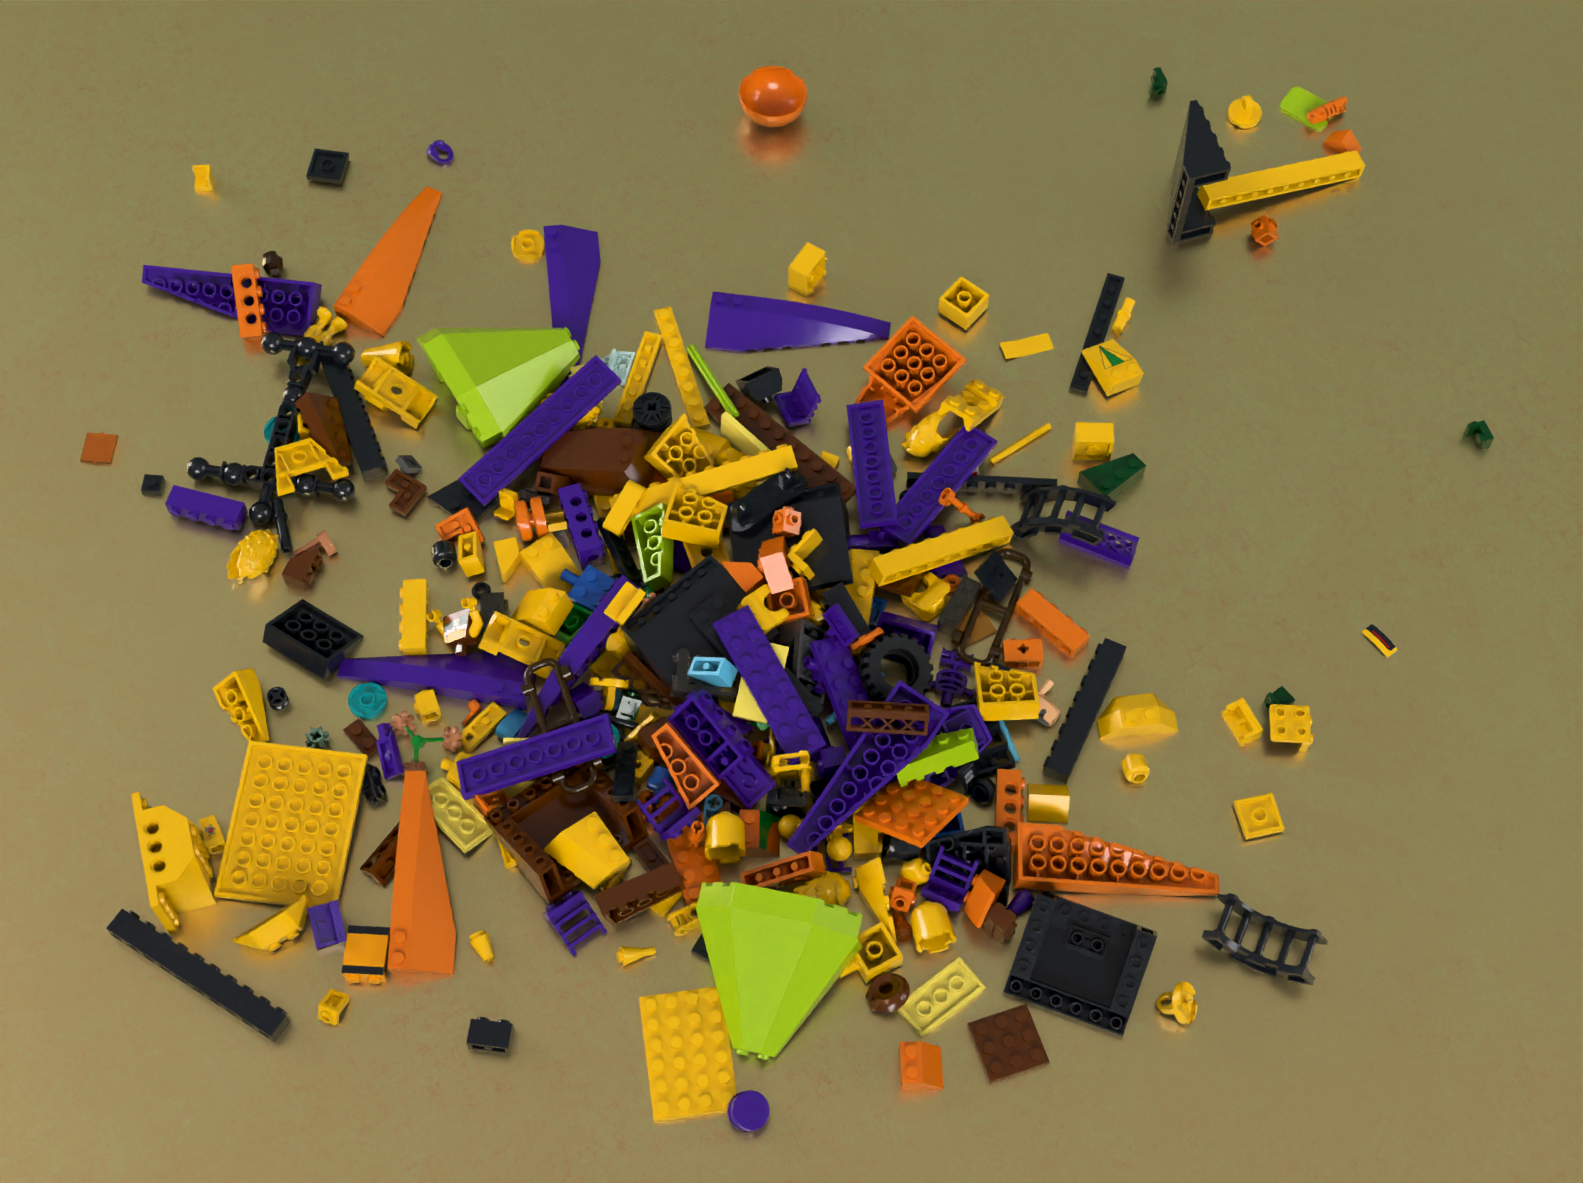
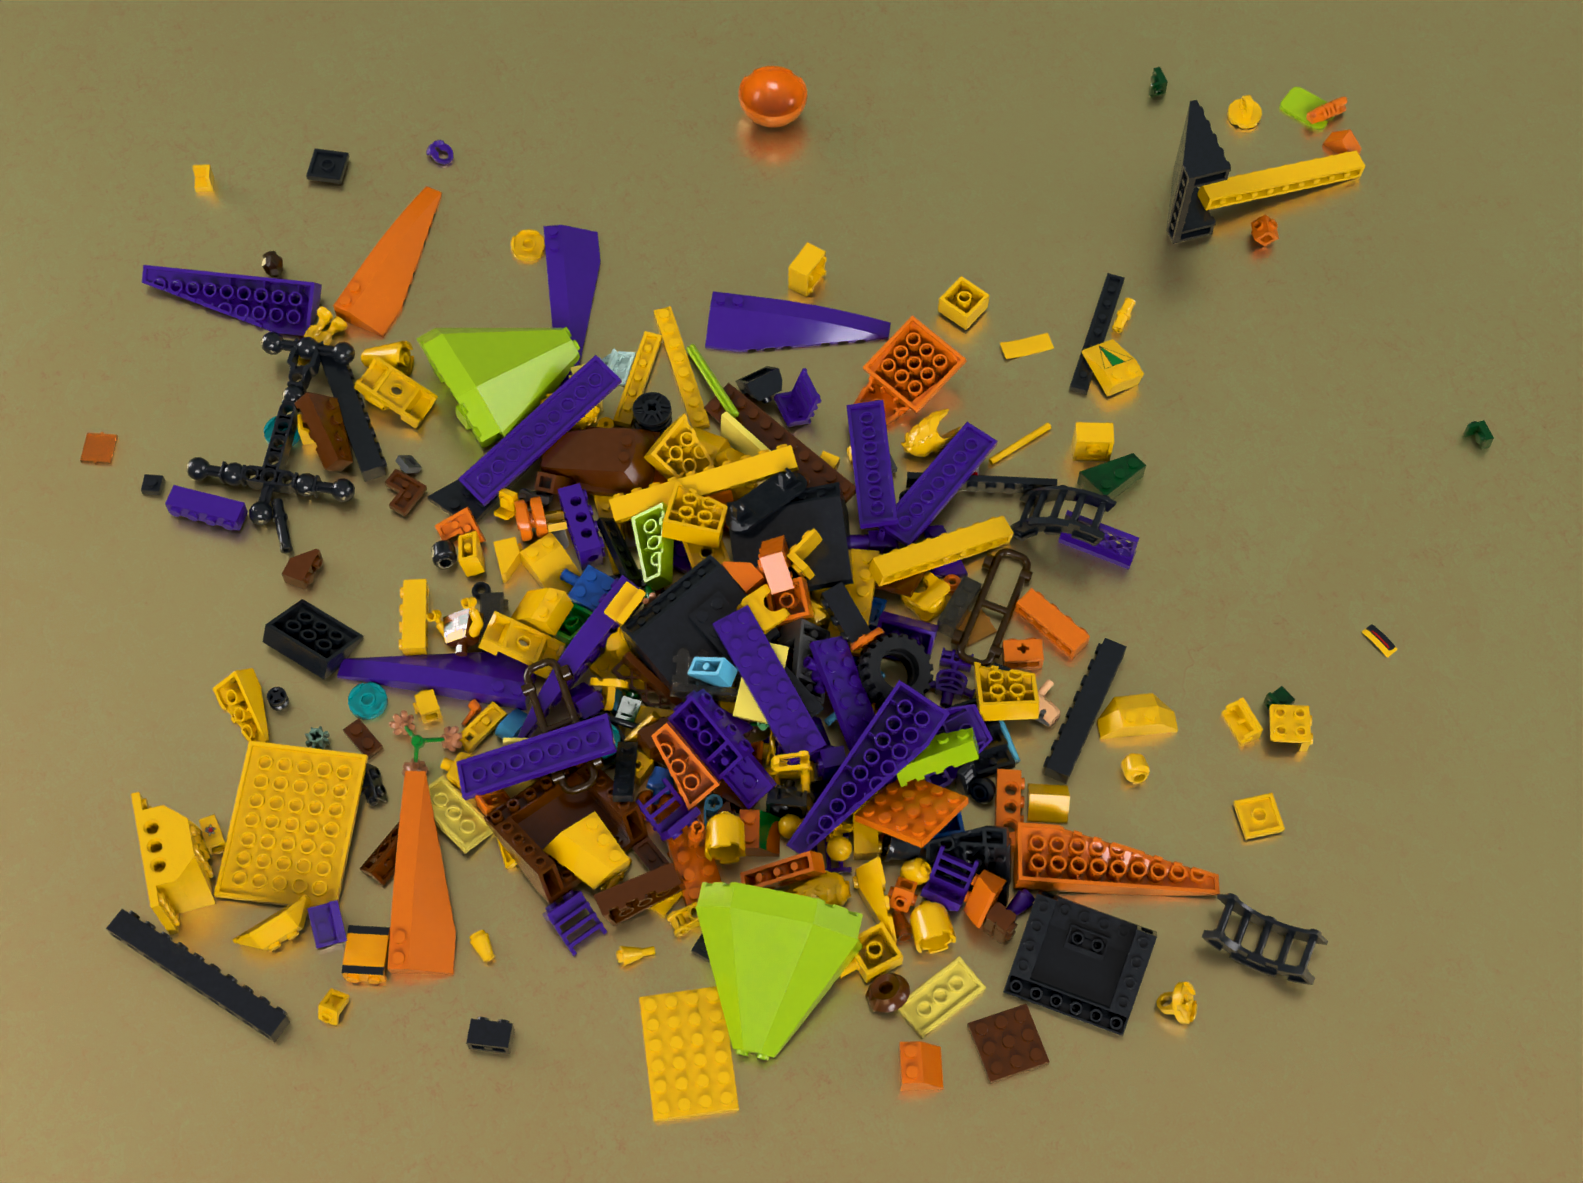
yellow head [226,529,278,580] -> none
orange brick [231,263,267,340] -> none
yellow wing [274,438,349,496] -> none
nougat piece [293,531,337,556] -> none
dark purple hinge [376,723,404,779] -> none
yellow beam [603,479,647,537] -> none
dark purple head [727,1090,770,1132] -> none
orange brick [772,506,802,538] -> none
dark purple plate [823,603,860,647] -> none
reddish brown fence [846,700,929,736] -> none
yellow piece [937,378,1005,432] -> none
orange piece [938,487,985,524] -> none
black plate [974,550,1018,602] -> none

